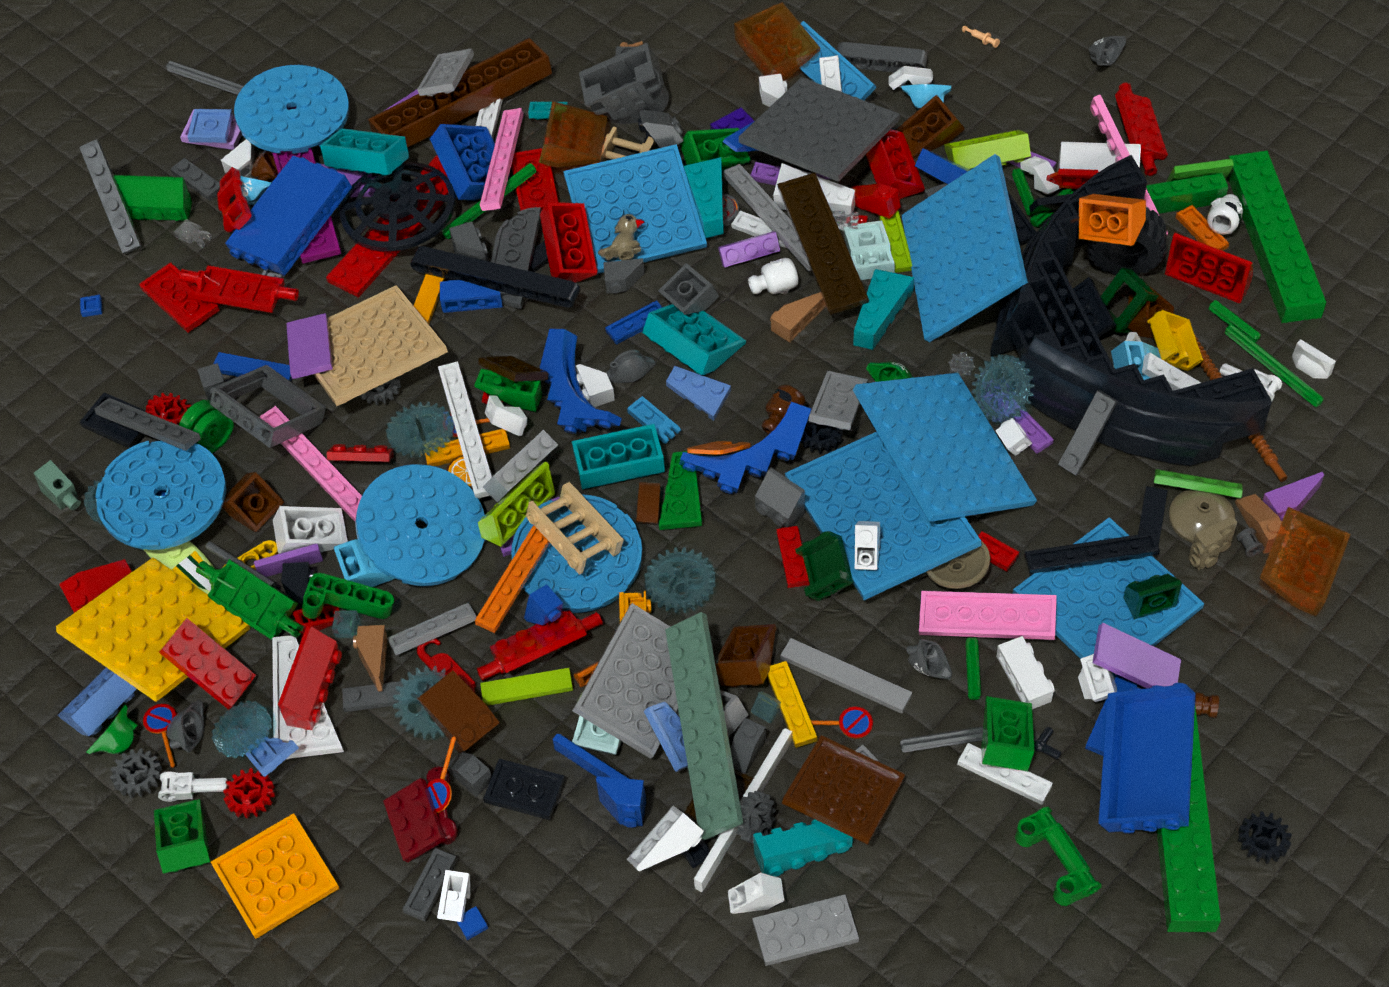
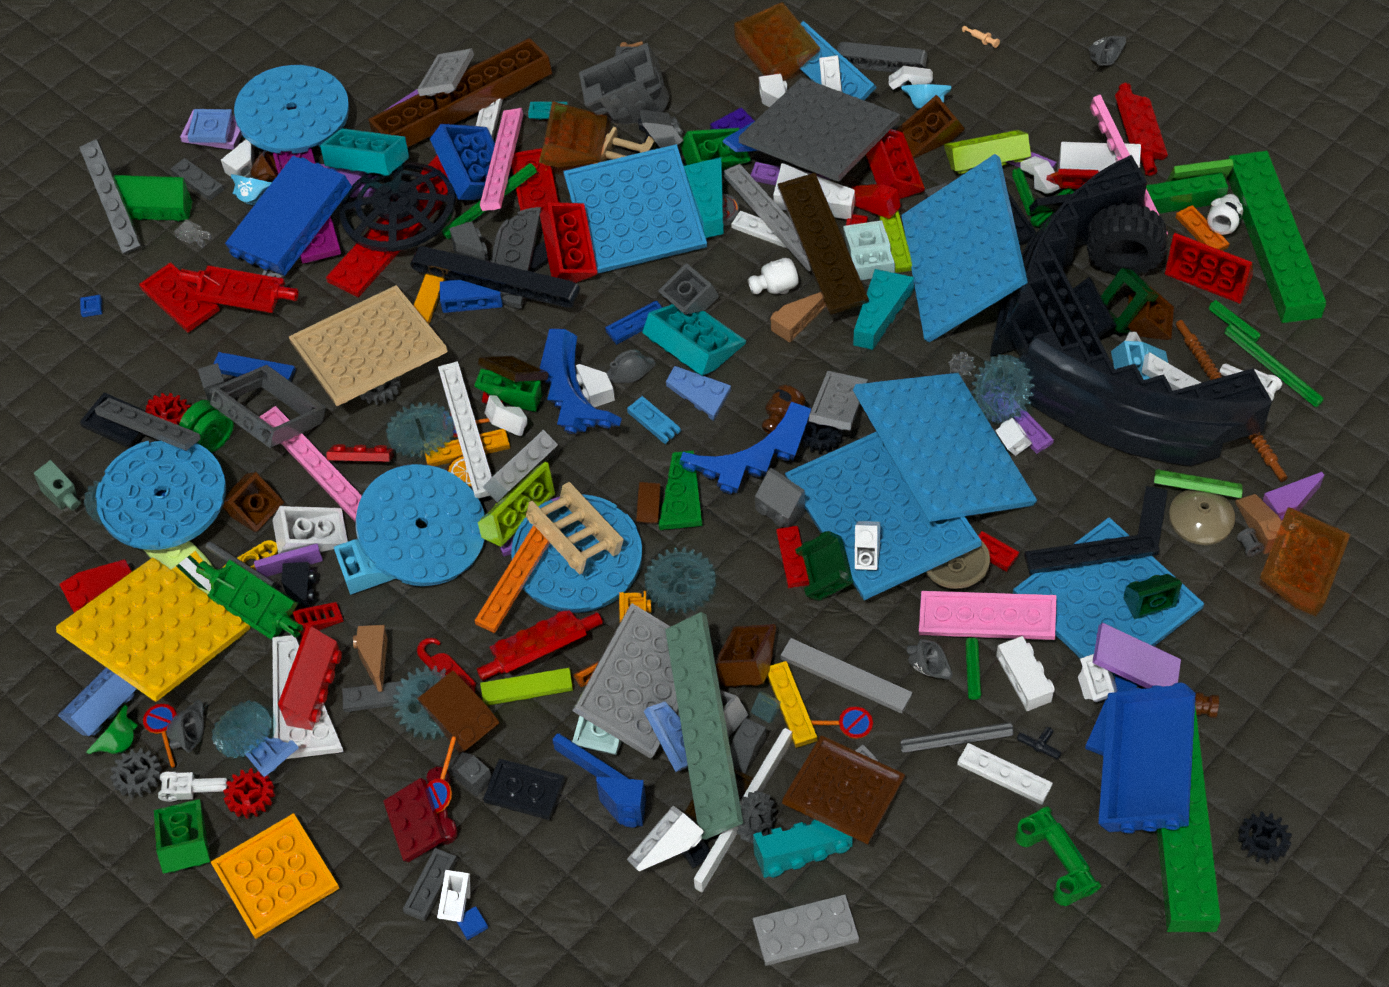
red plate [159,618,256,710] -> none
dark grey axle [166,61,244,95] -> none
red bar [217,167,252,232] -> none
medium lavender tile [286,313,333,379] -> none
green beam [302,573,394,619] -> none
clear light blue slope [332,610,360,638] -> none
light grey tile [387,603,476,655] -> none
blue slope [524,584,563,625] -> none
teal brick [572,424,665,489] -> none
dark tan animal [598,214,644,261] -> none
dark grey slope [603,258,645,294] -> none
orange piece [687,441,751,454] -> none
medium lavender plate [718,231,780,267] -> none
white slope [728,873,784,914] -> none
clear plate [832,211,859,230] -> none
green hat [866,361,914,382] -> none
blue slope [915,148,970,184] -> none
green slope [981,696,1034,771] -> none
dark grey plate [1058,390,1118,475] -> none
orange slope [1079,194,1146,246] -> none
yellow window [1147,310,1203,371] -> none
dark tan plate [1189,516,1237,570] -> none
white slope [1292,339,1336,379] -> none

